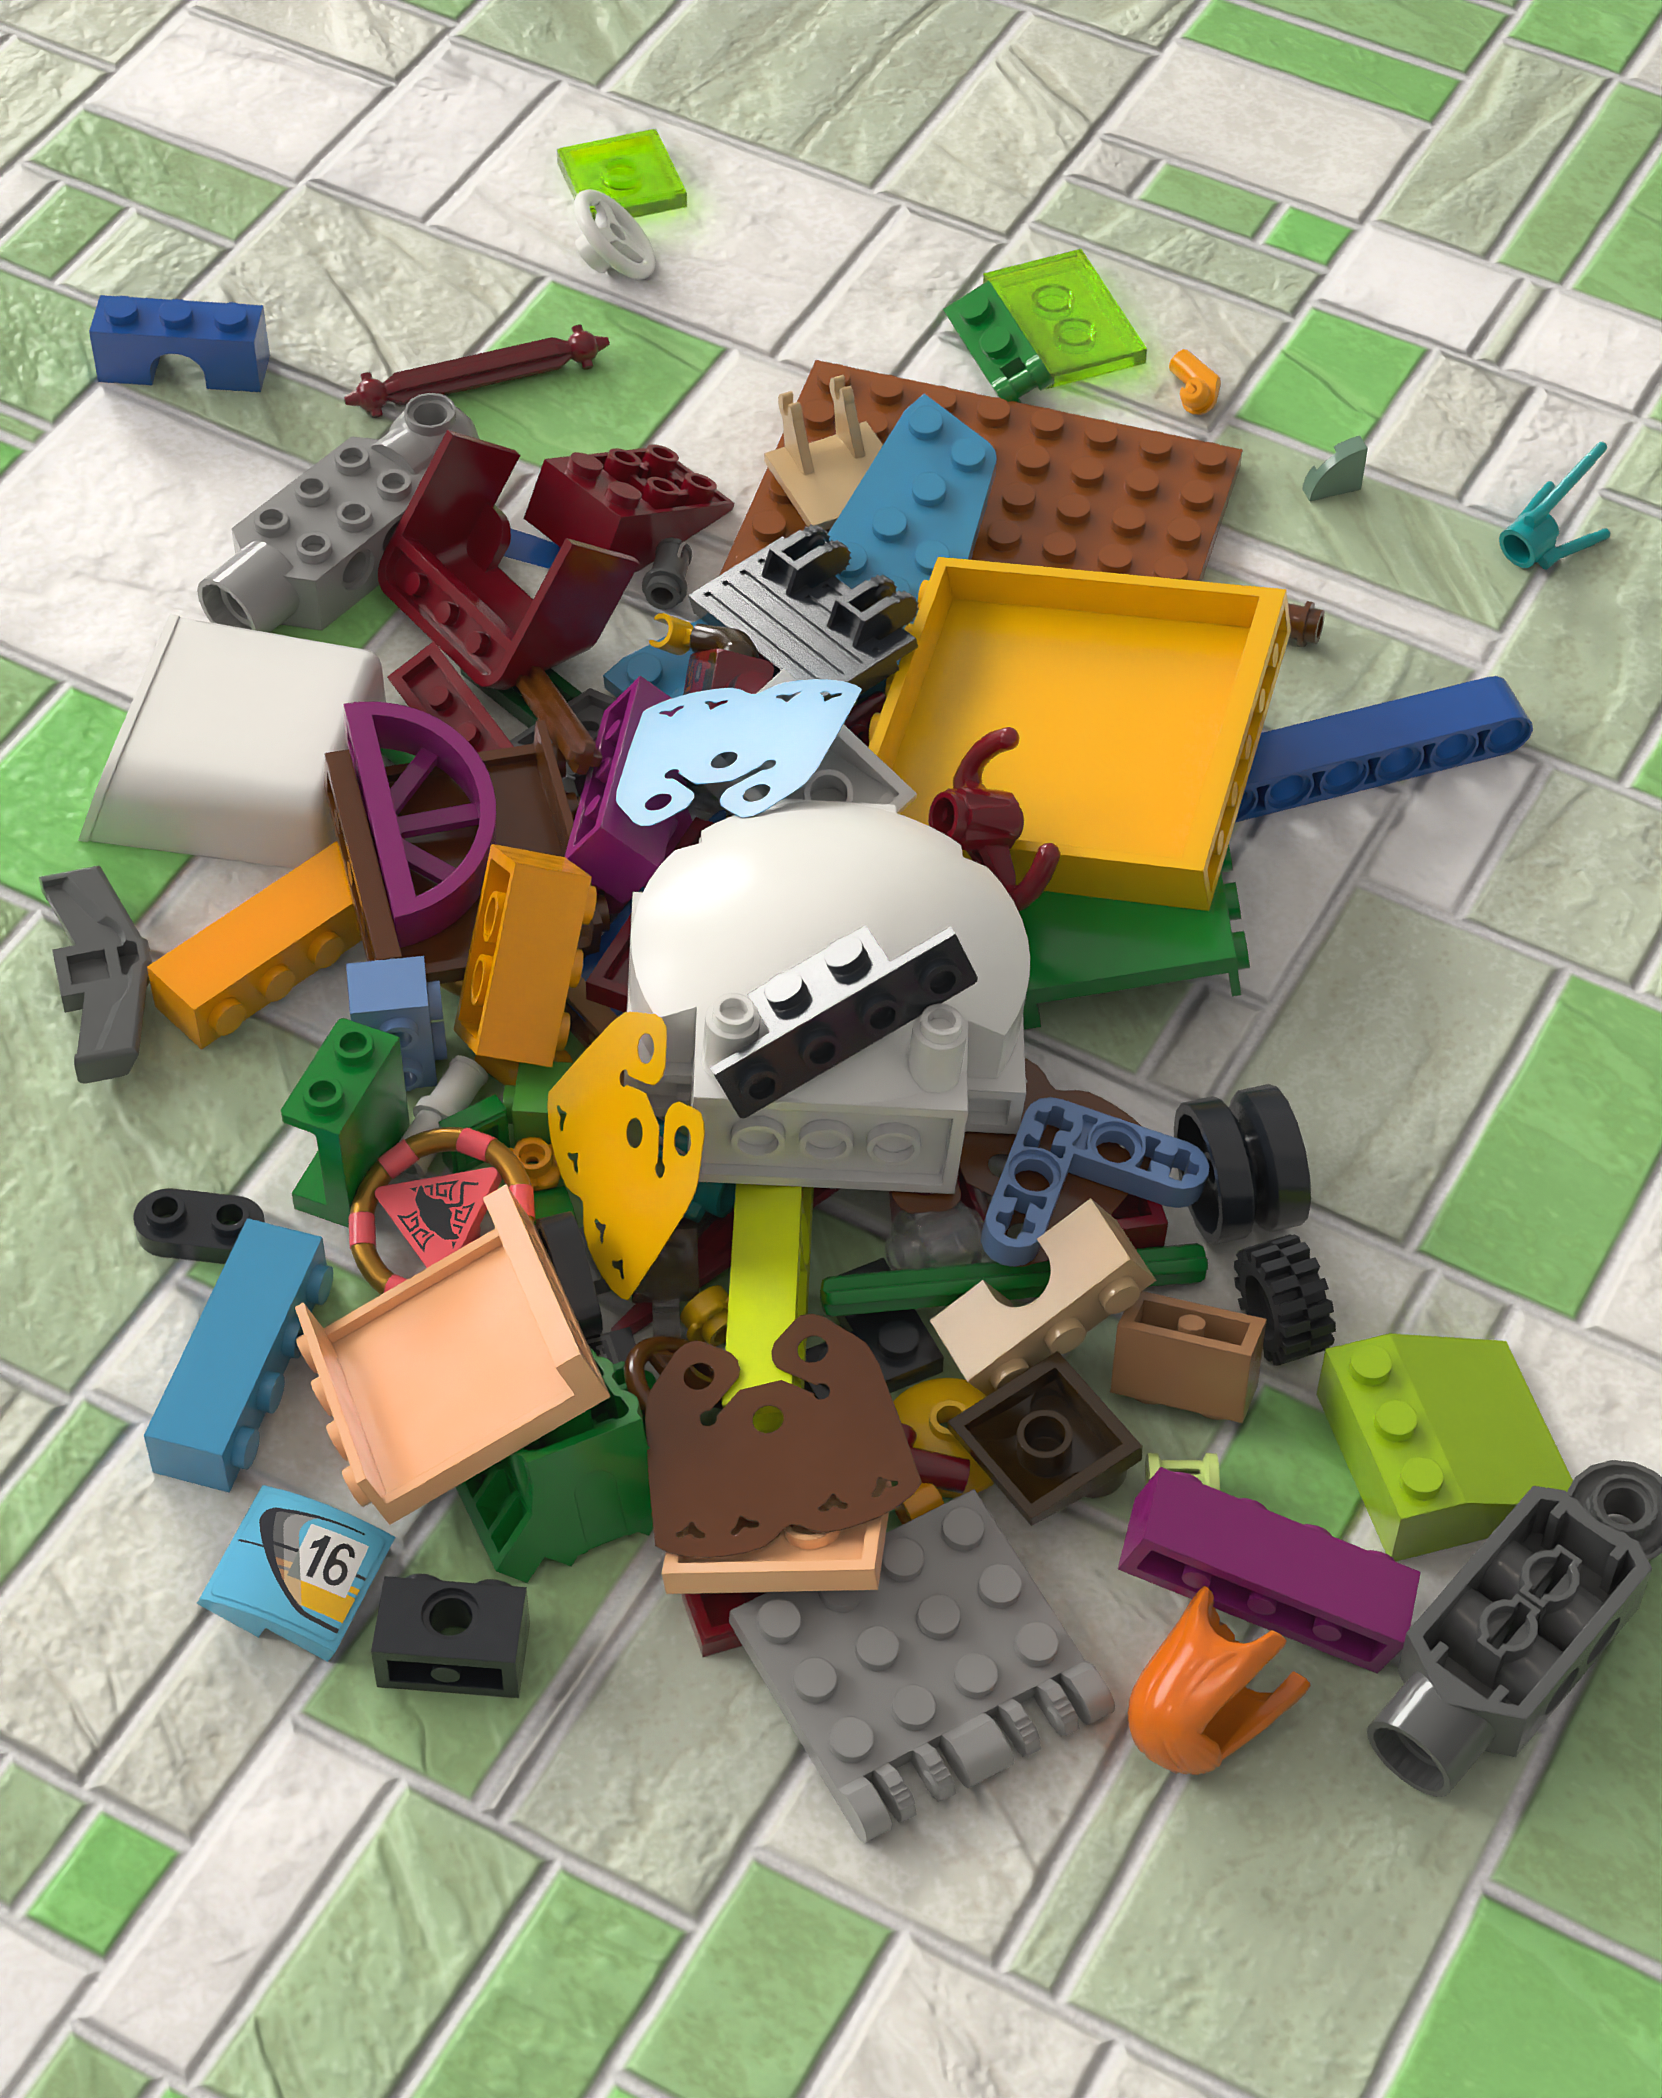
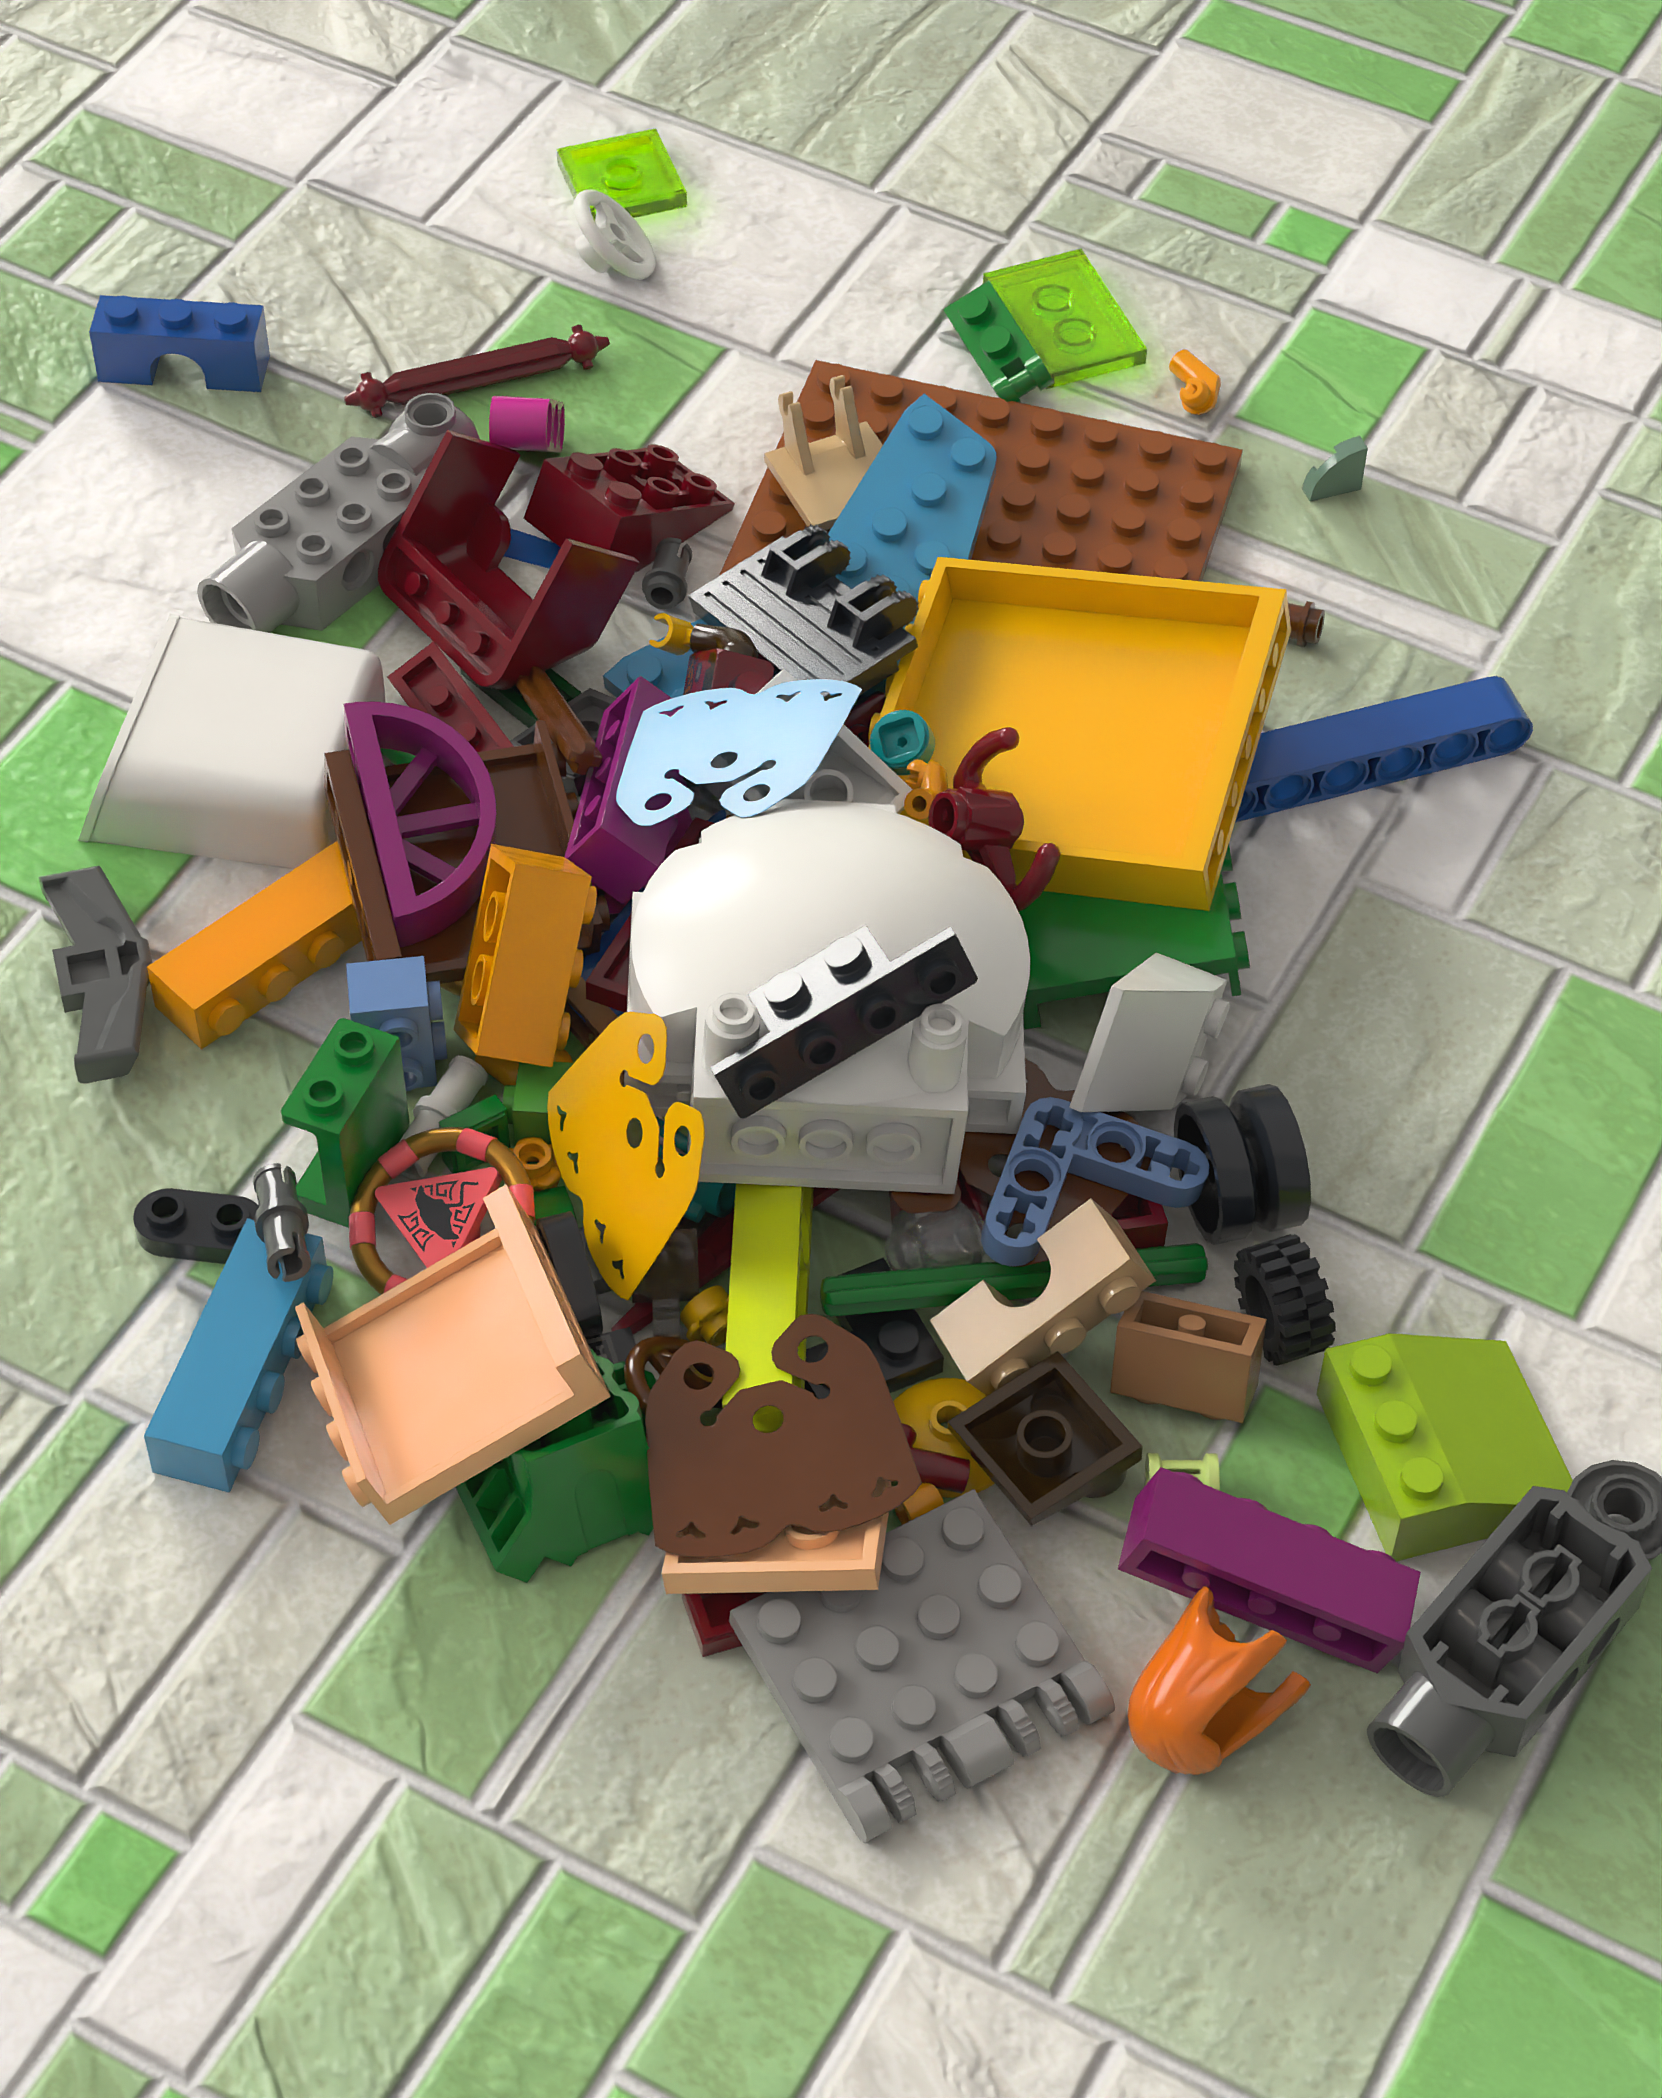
medium azure slope [196,1485,396,1662] -> none
black brick [371,1574,530,1698] -> none
teal plant [1499,442,1611,570] -> none
none -> dark grey pin [253,1163,311,1282]
none -> dark pink beam [489,396,565,453]
none -> teal tile [870,710,935,775]
none -> light orange arm [903,759,948,820]
none -> white slope [1069,952,1230,1112]

